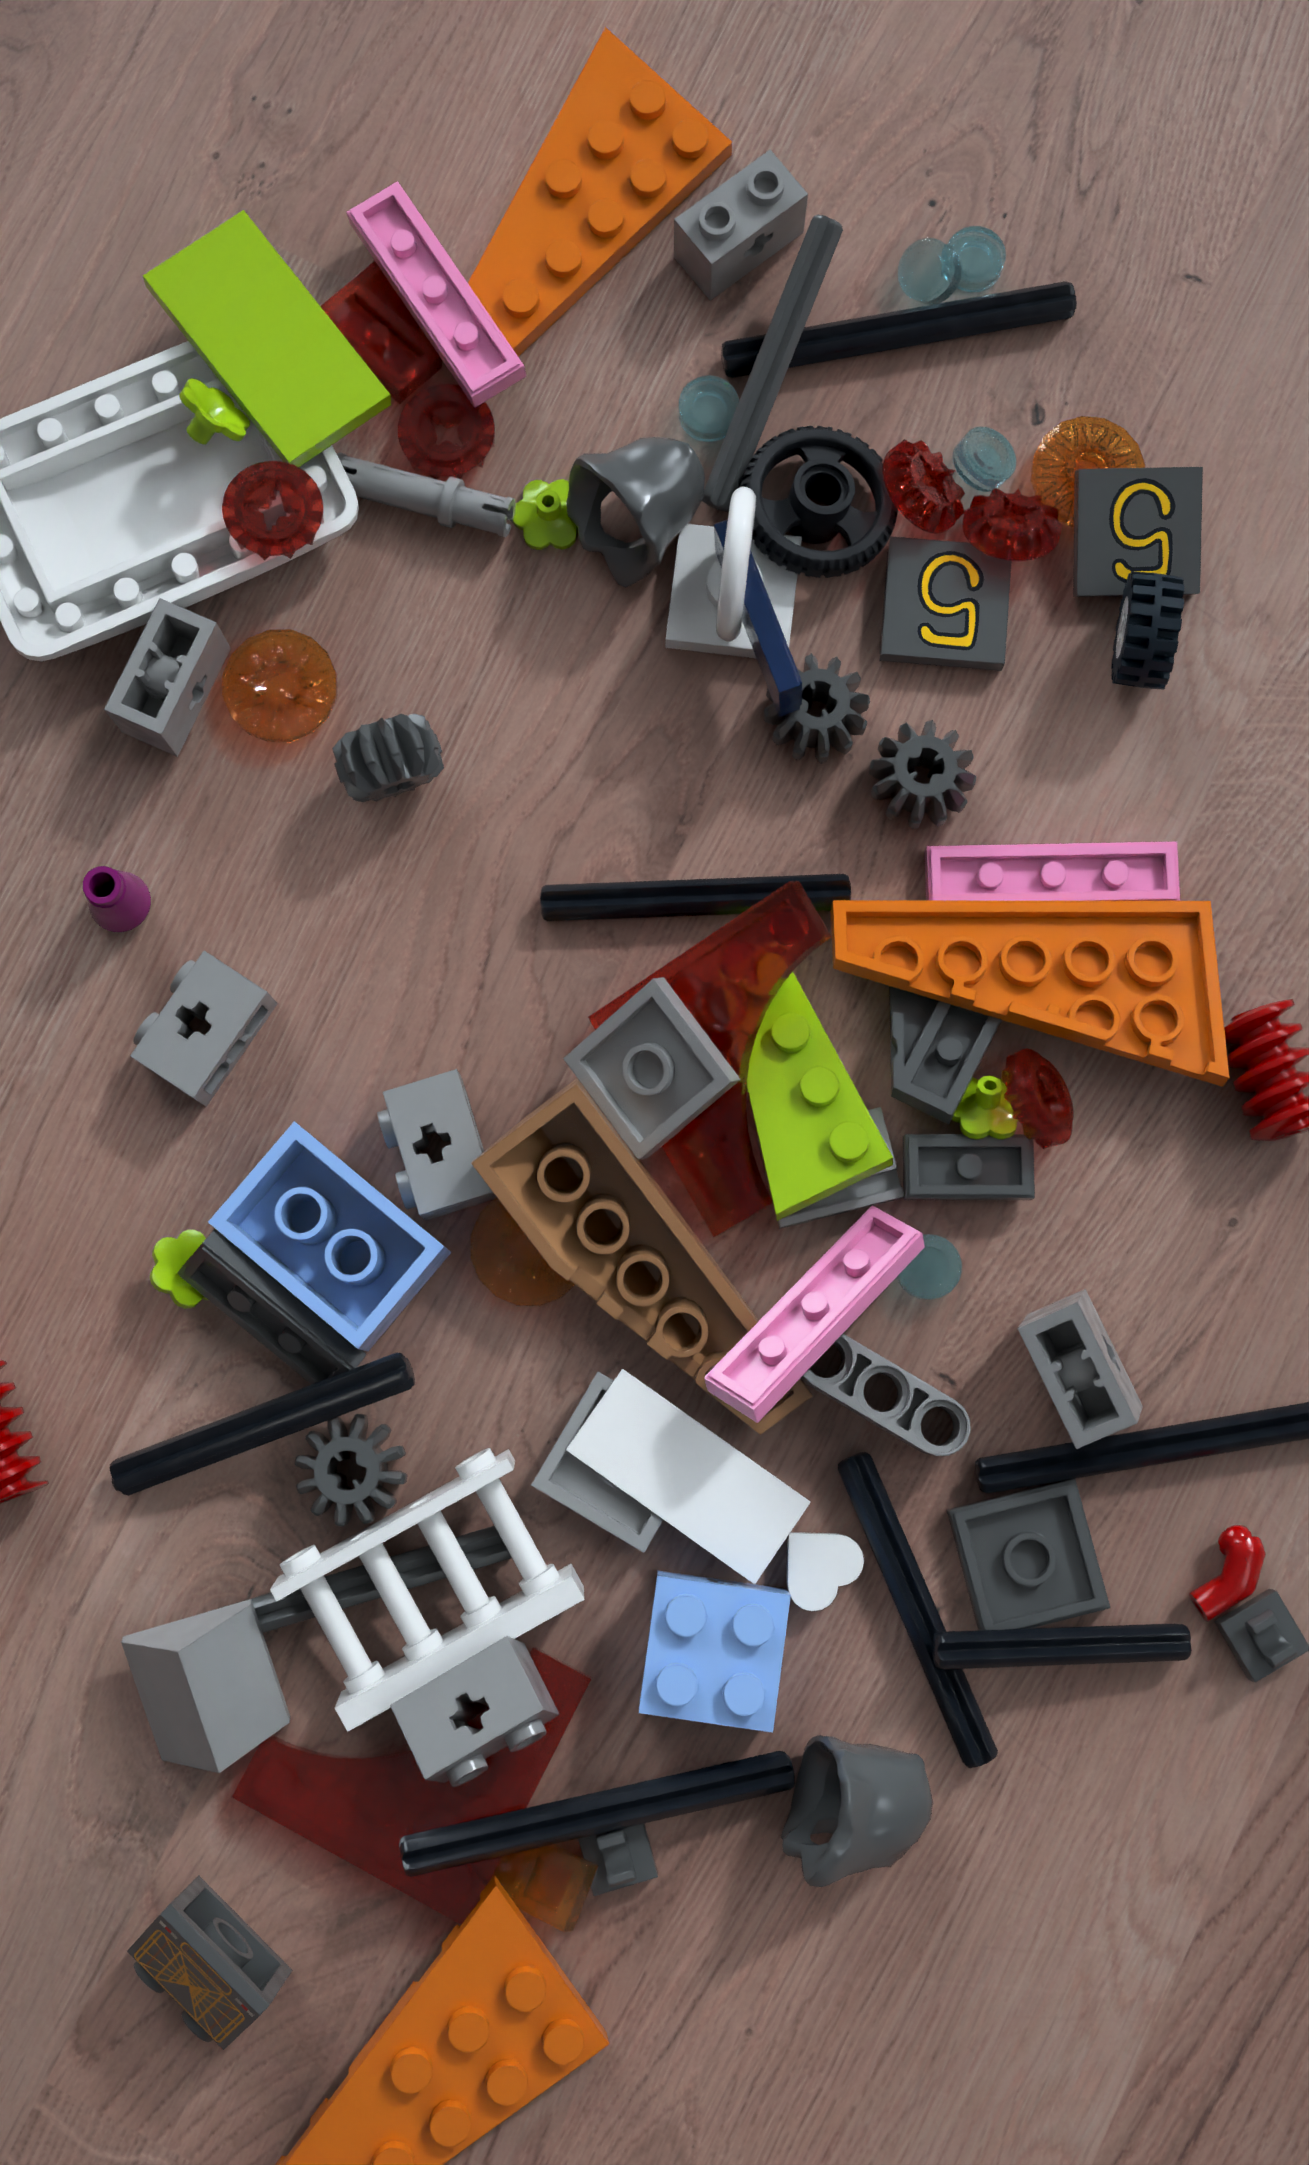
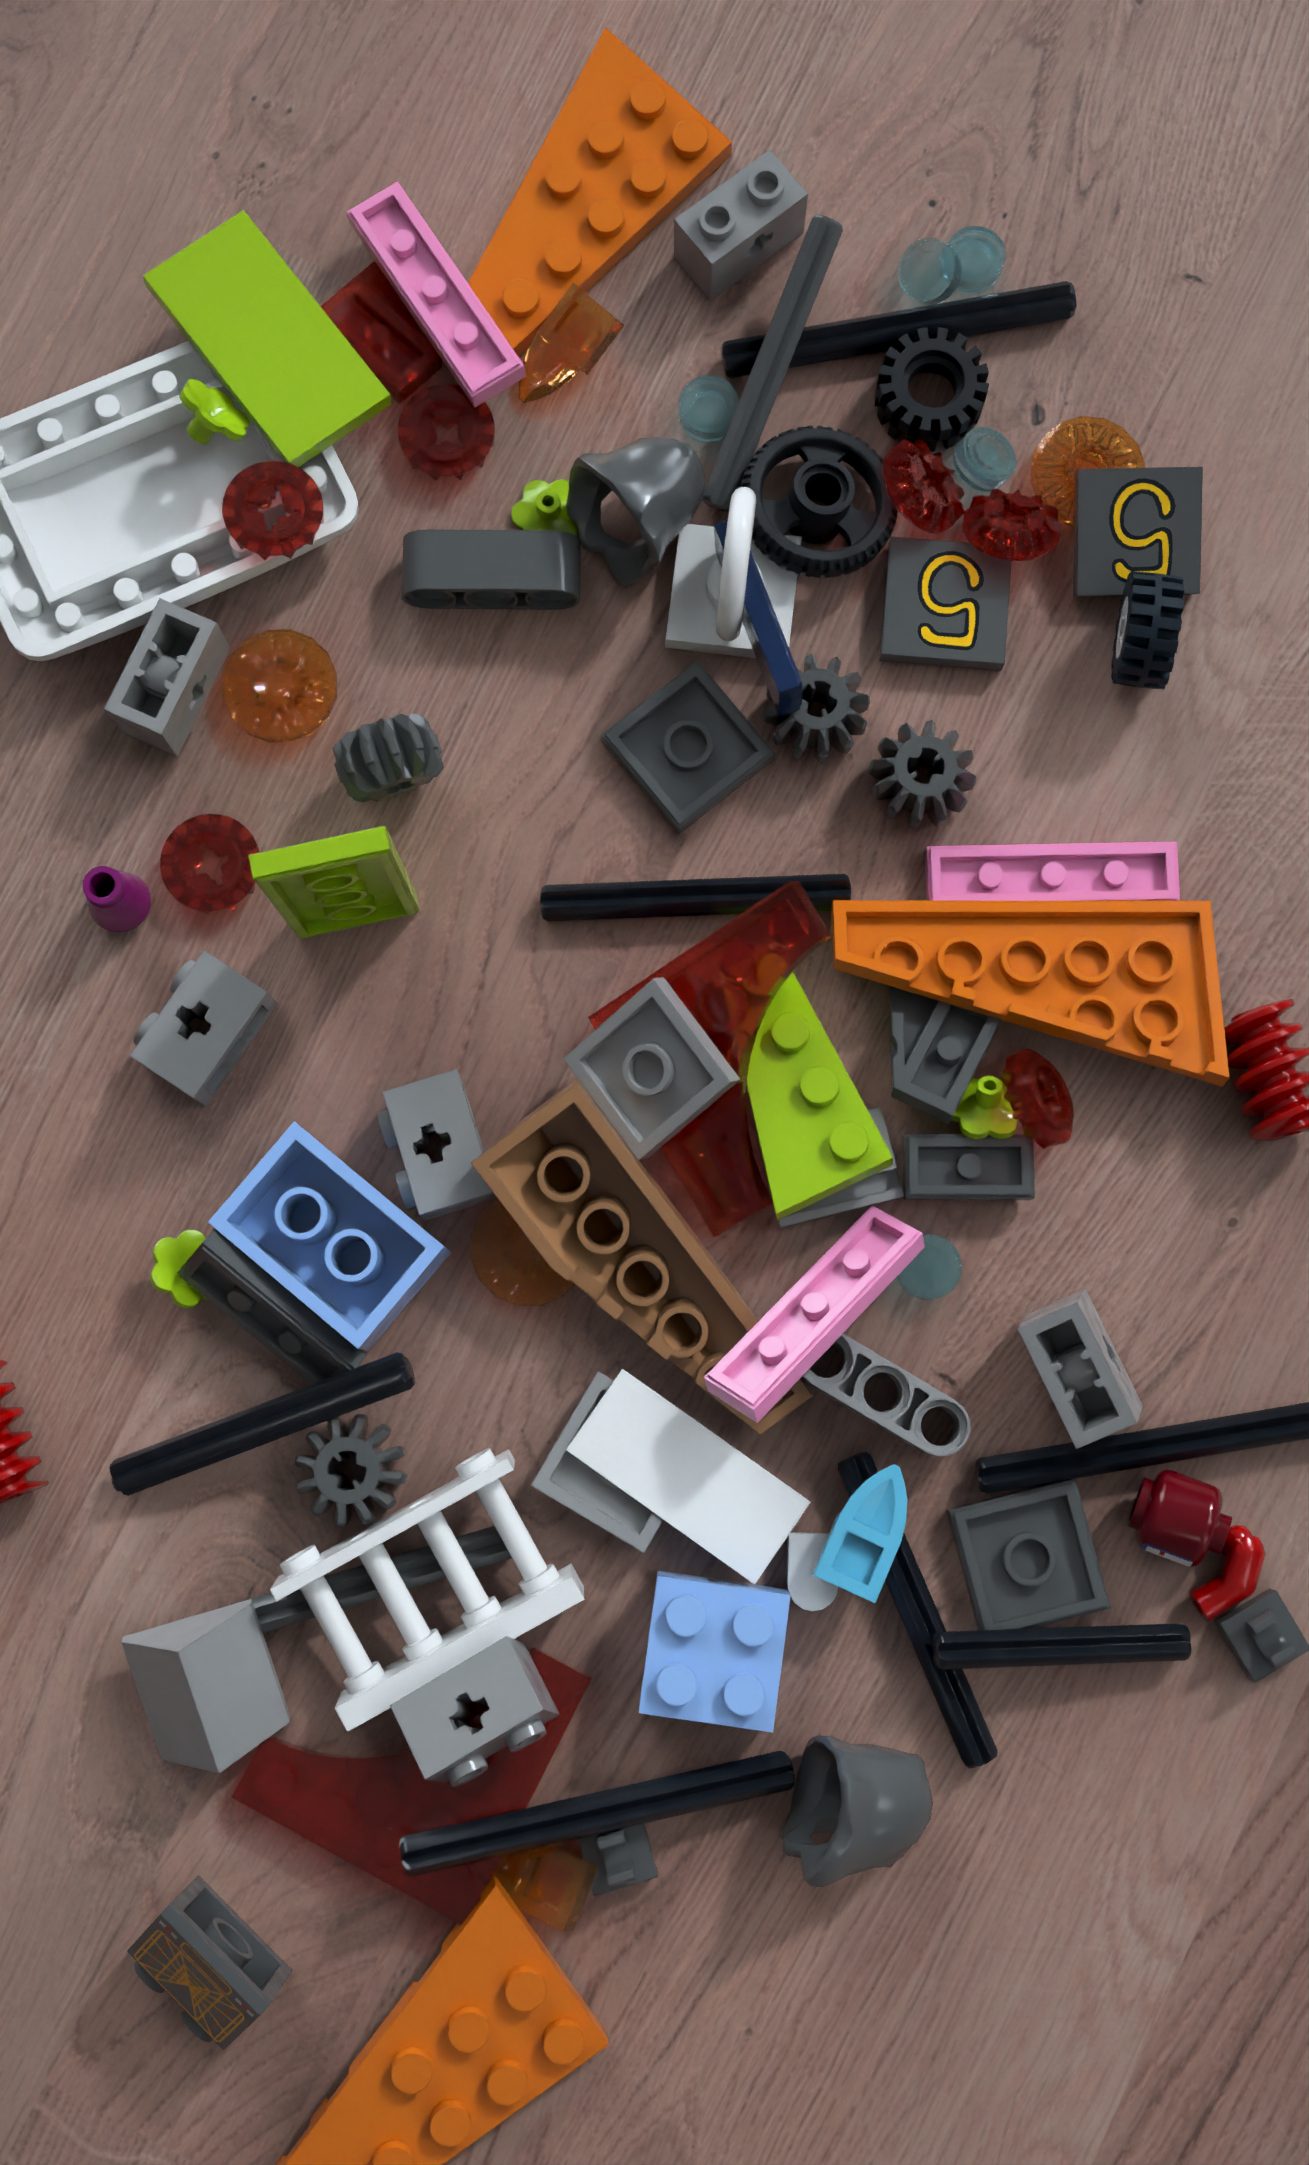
light grey pin [337,452,516,538] -> none
none -> clear red gear [160,814,259,914]
none -> lime tile [248,826,420,939]
none -> dark grey beam [401,529,581,610]
none -> clear orange plate [519,283,624,403]
none -> dark grey tile [601,661,776,834]
none -> medium azure plate [812,1464,907,1603]
none -> black tyre [874,327,989,452]
none -> dark red head [1127,1470,1232,1567]

